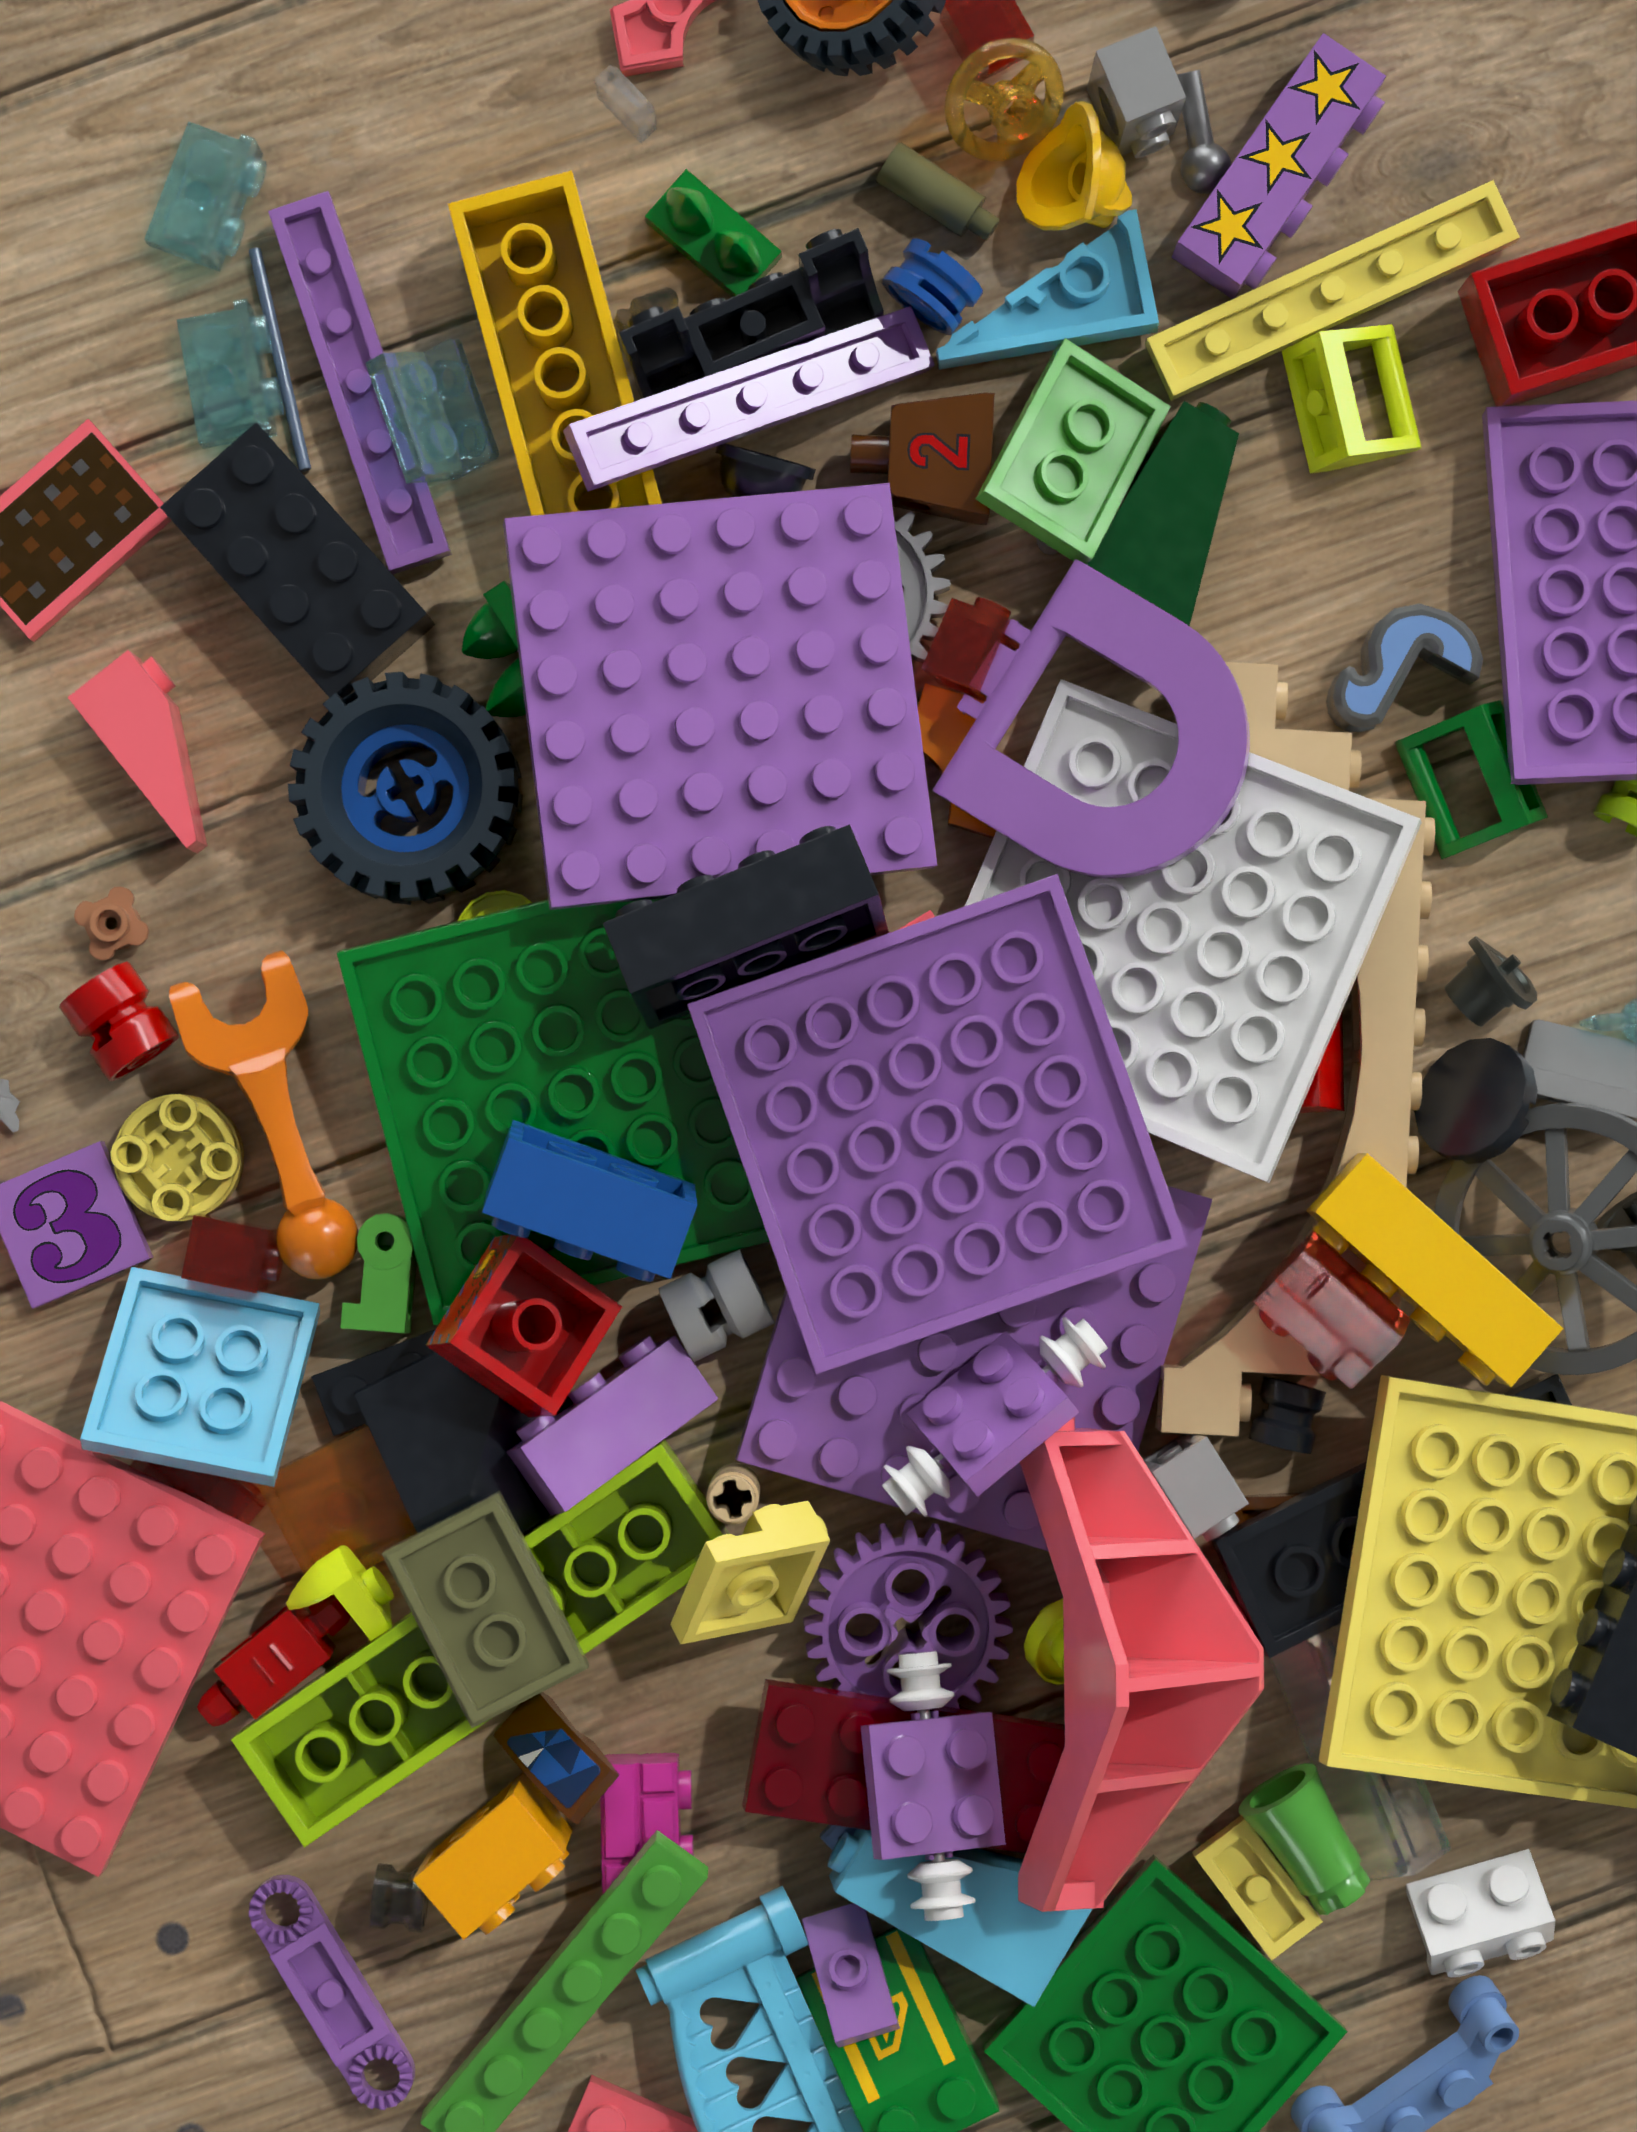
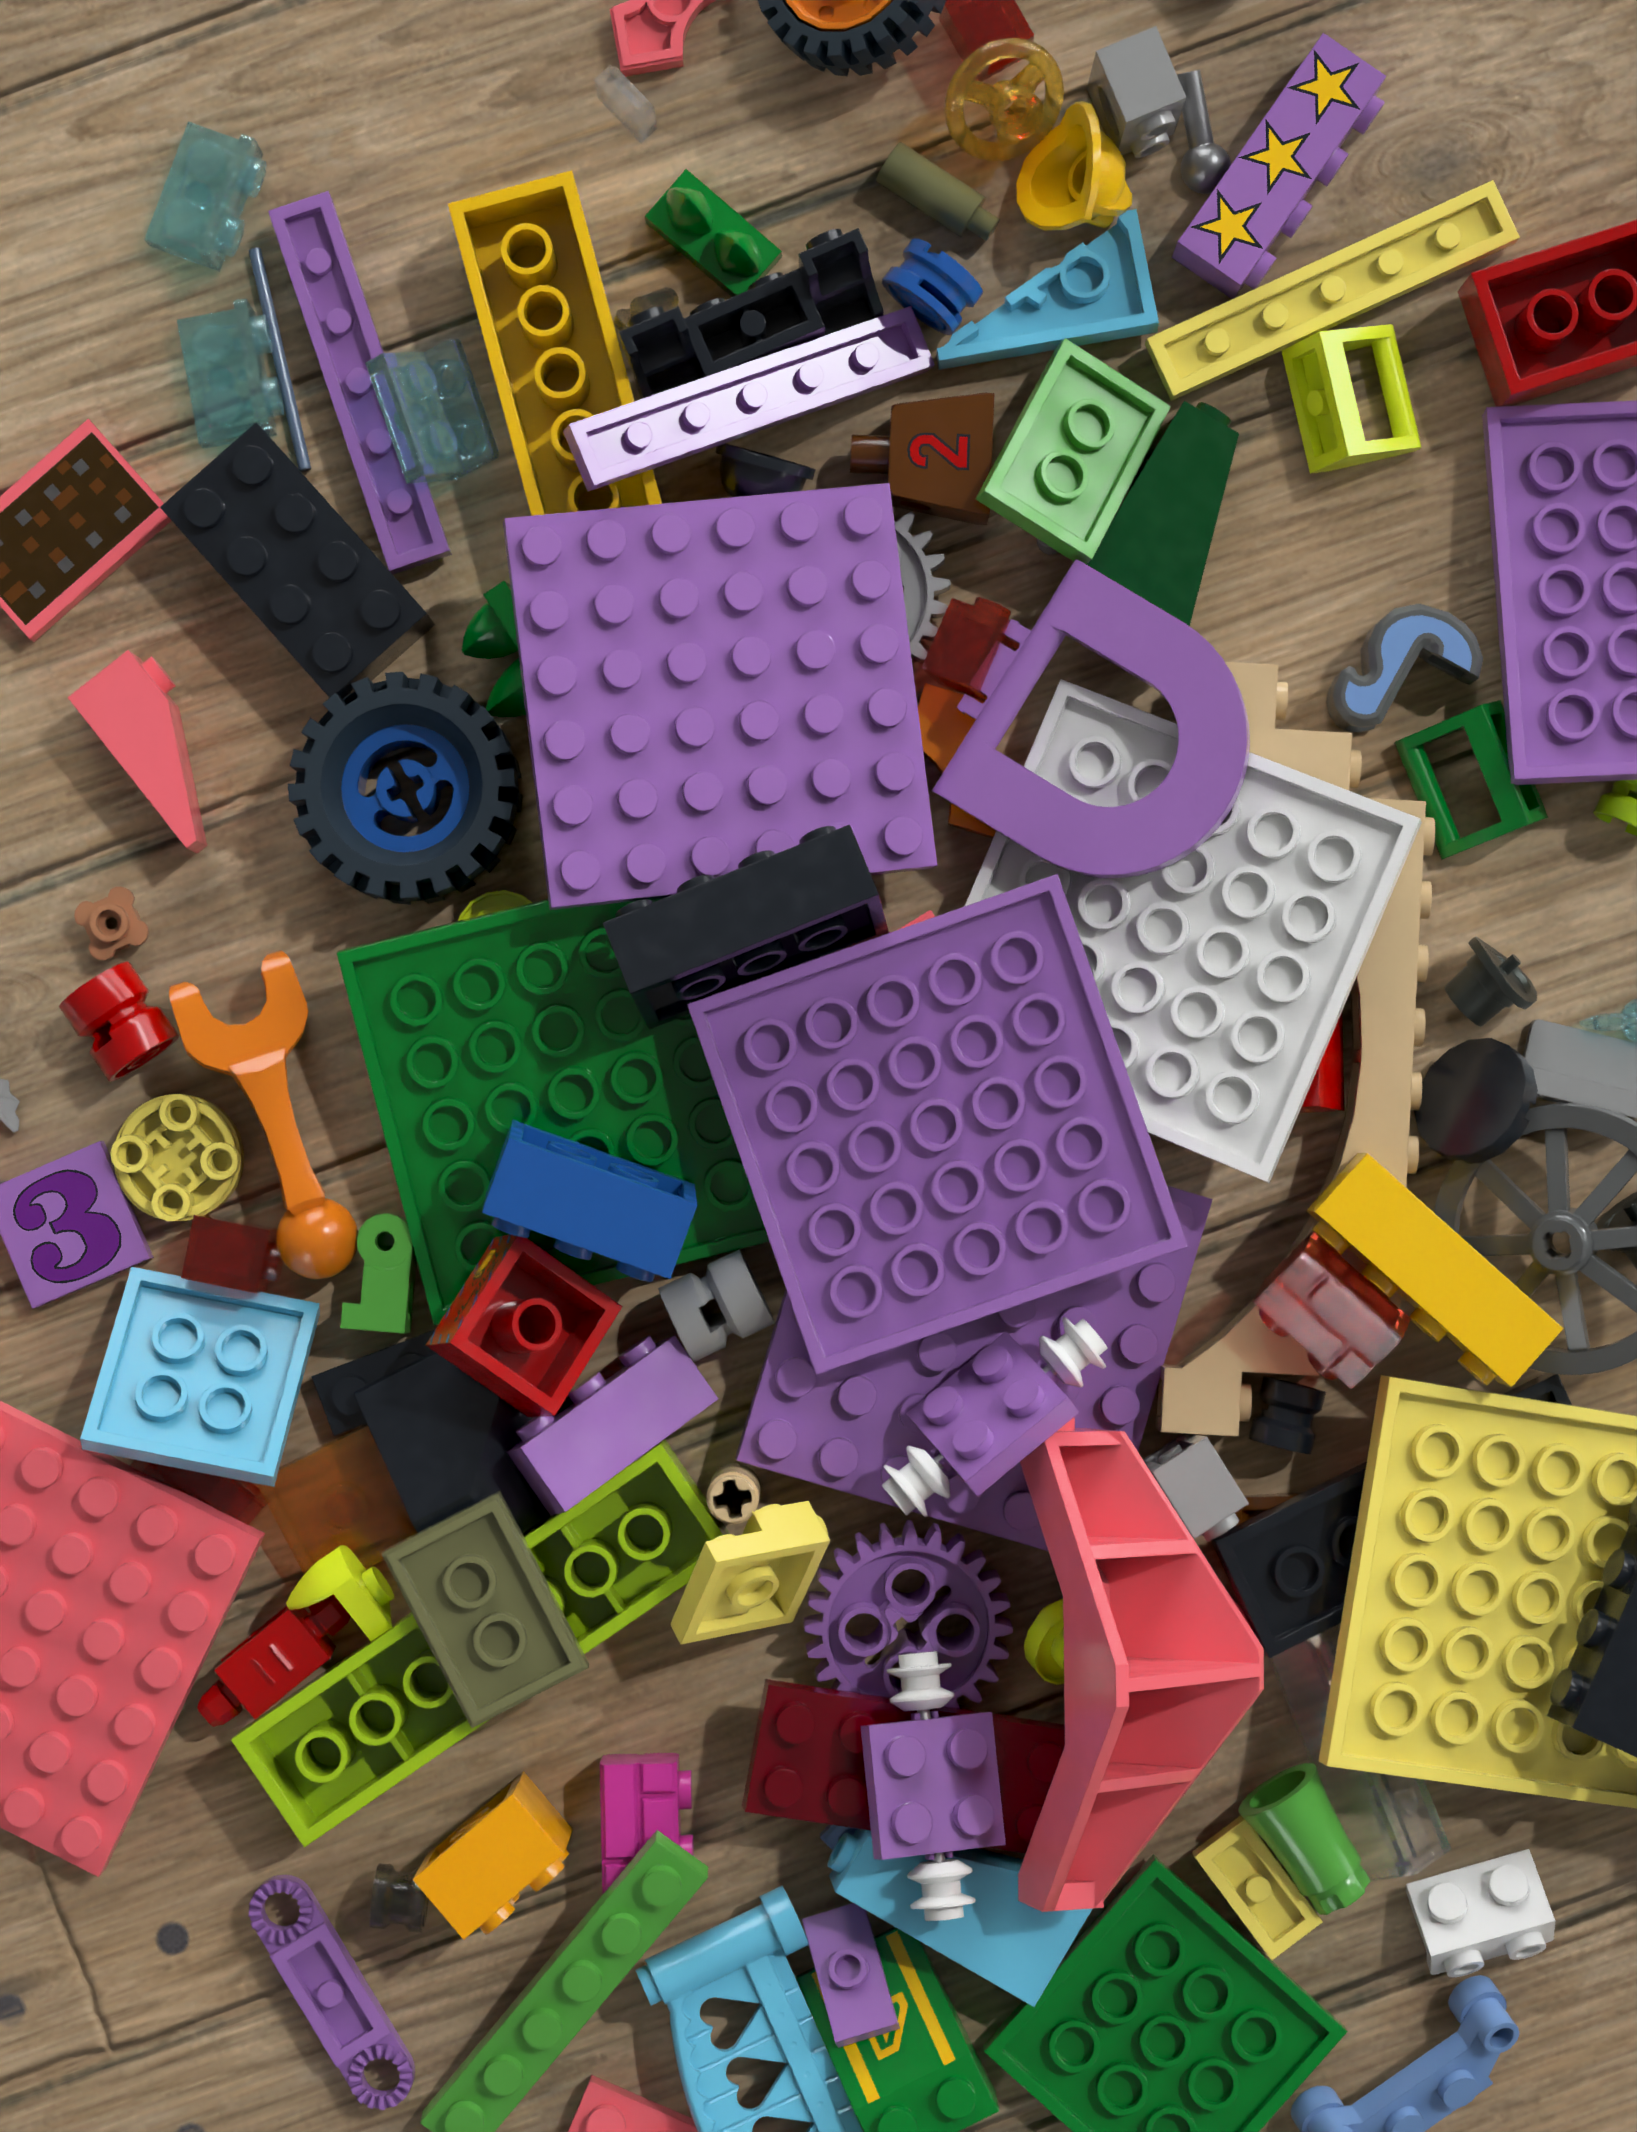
slope [493,1692,619,1825] -> none

